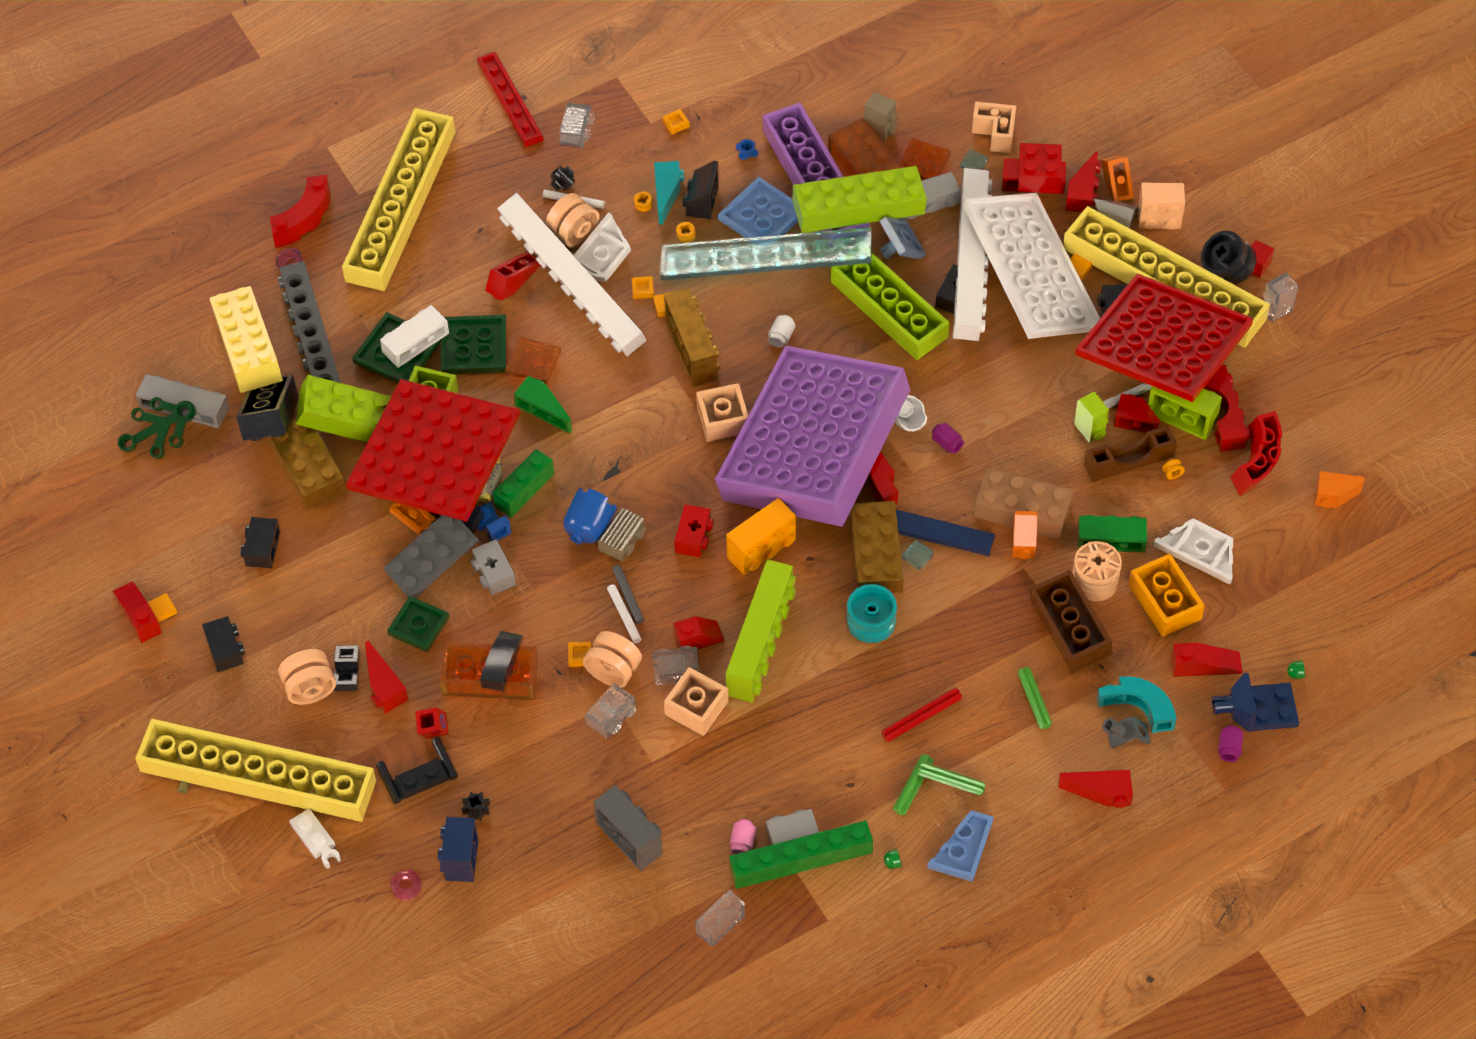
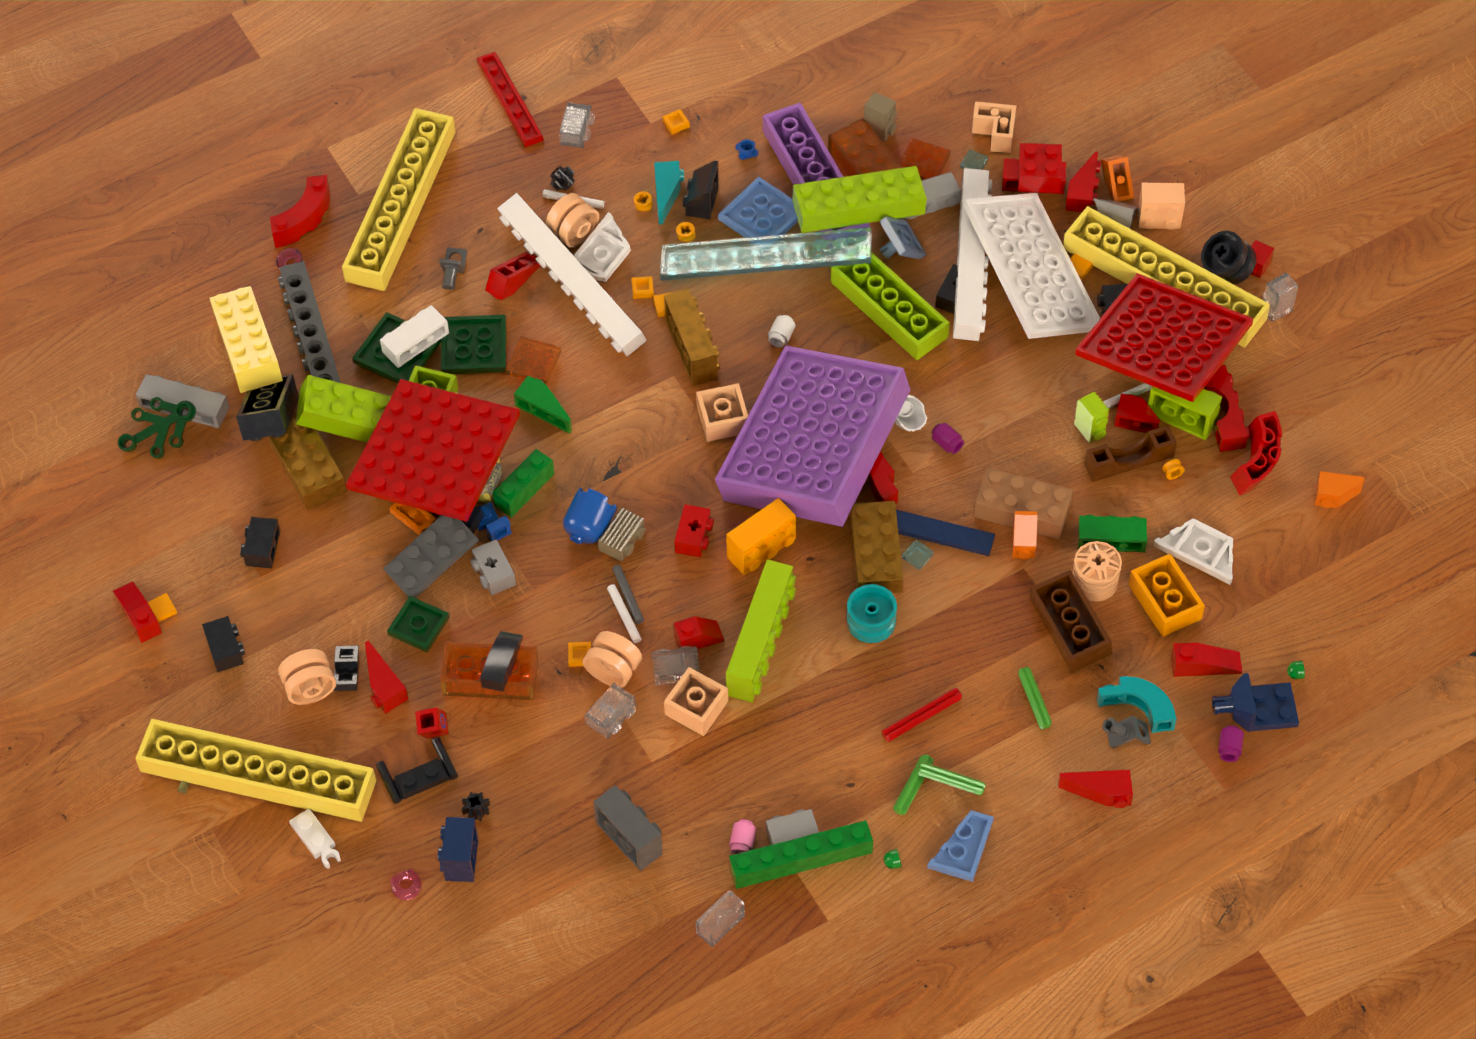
none -> dark grey bracket [439,247,467,290]

